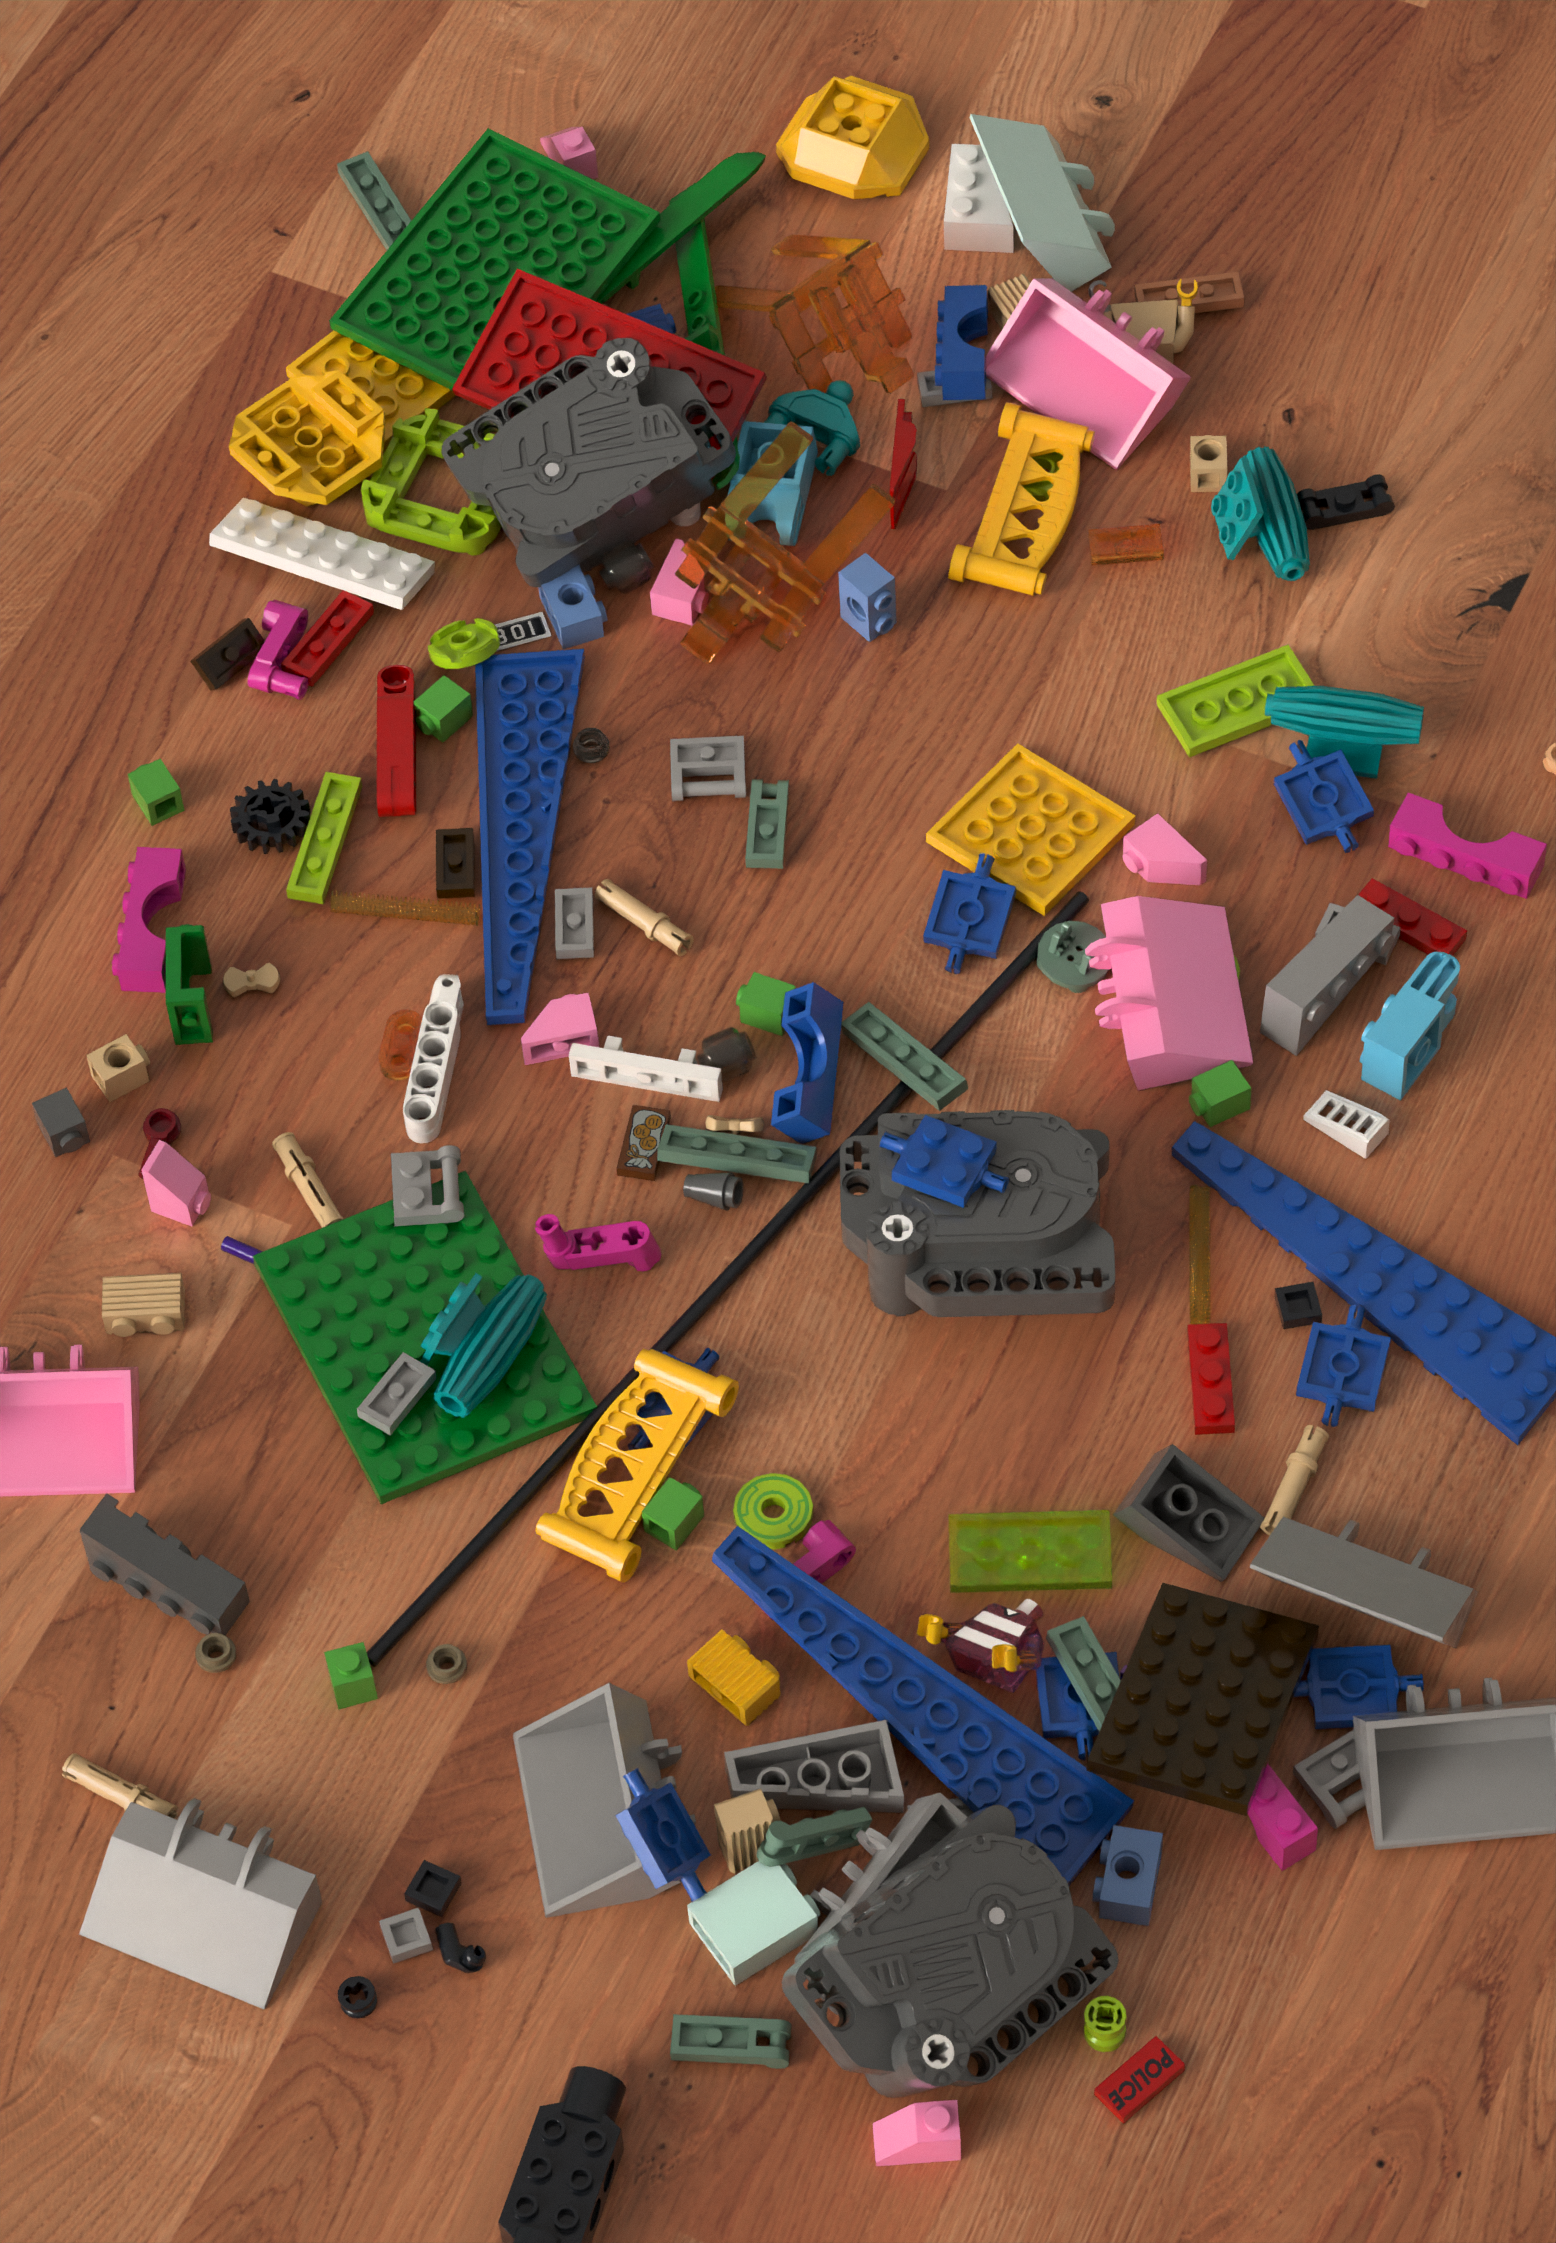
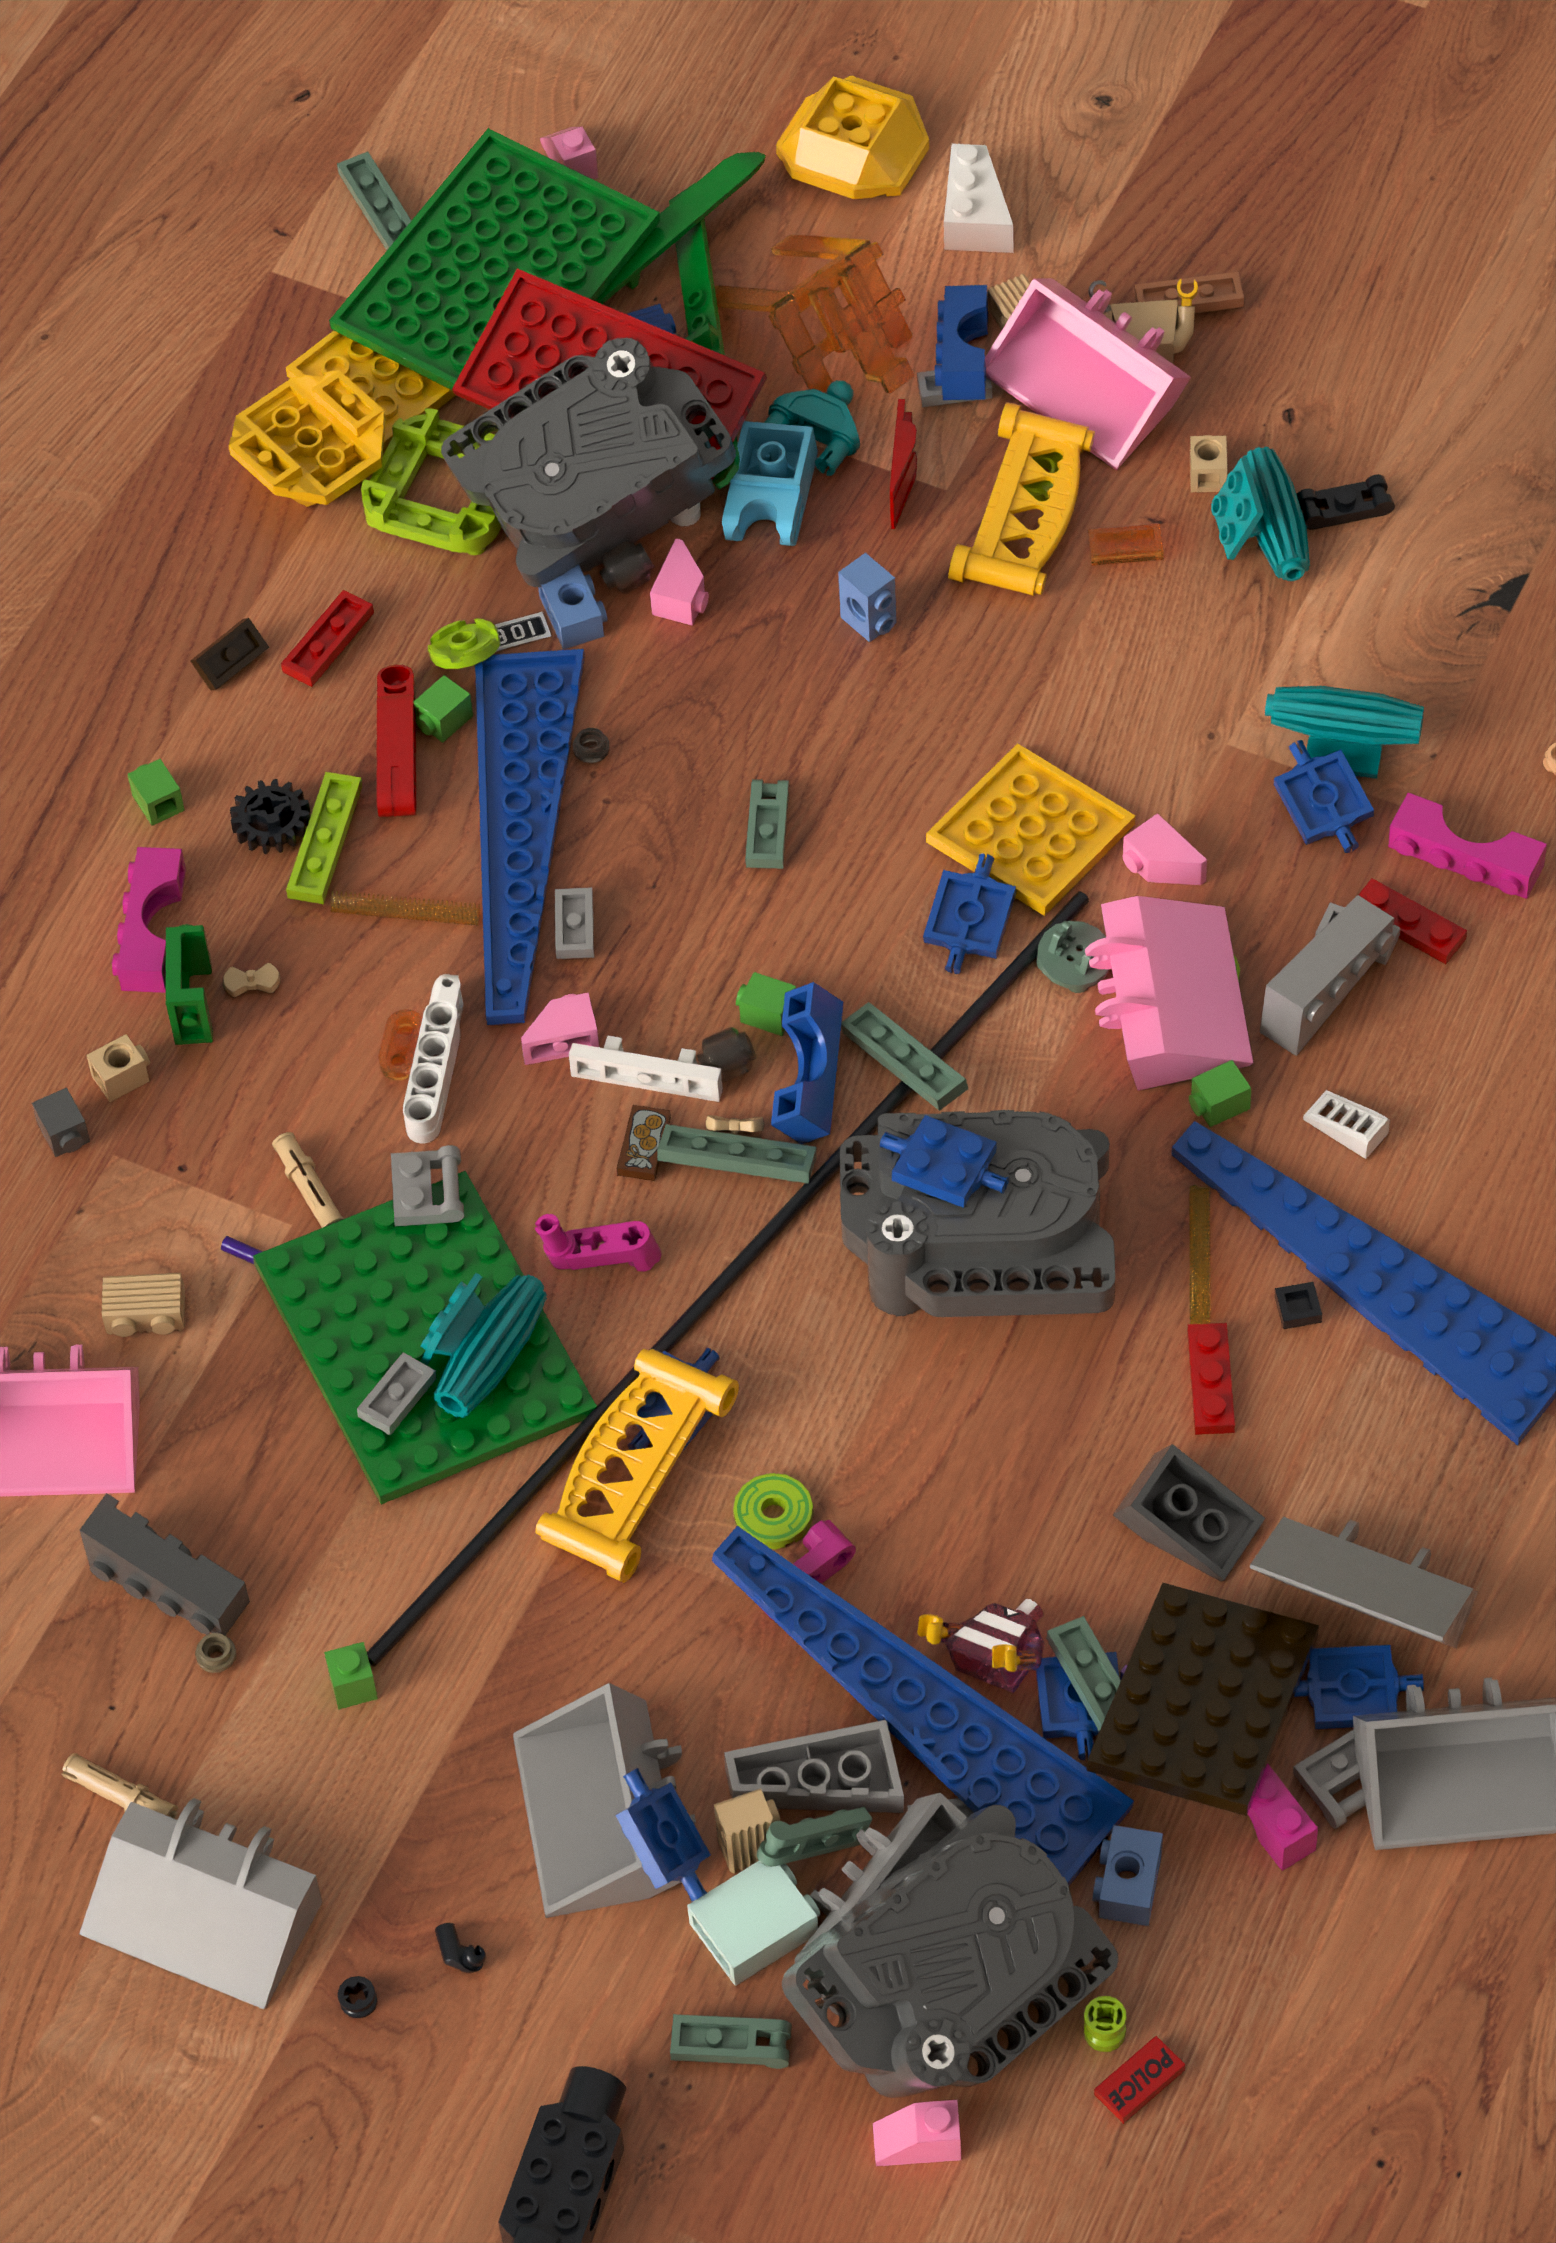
dark red plate [138,1108,181,1179] -> none
bright pink slope [141,1140,211,1226] -> none
white plate [209,498,435,610] -> none
dark pink beam [248,599,308,700] -> none
light grey plate [379,1907,433,1964] -> none
black plate [404,1860,462,1917] -> none
dark tan plate [426,1644,467,1684] -> none
dark brown plate [436,828,475,899] -> none
tan pin [594,879,694,956] -> none
bright green brick [642,1477,704,1551] -> none
light grey plate [670,736,746,801] -> none
clear orange piece [675,421,895,664] -> none
dark grey cone [683,1172,744,1211] -> none
yellow brick [687,1629,781,1726] -> none
clear neon green plate [948,1510,1112,1593] -> none
light aqua piece [969,114,1115,292] -> none
lime plate [1157,645,1315,758] -> none
tan pin [1260,1425,1329,1536] -> none
blue plate [1296,1305,1391,1427] -> none
medium azure brick [1360,952,1460,1101] -> none

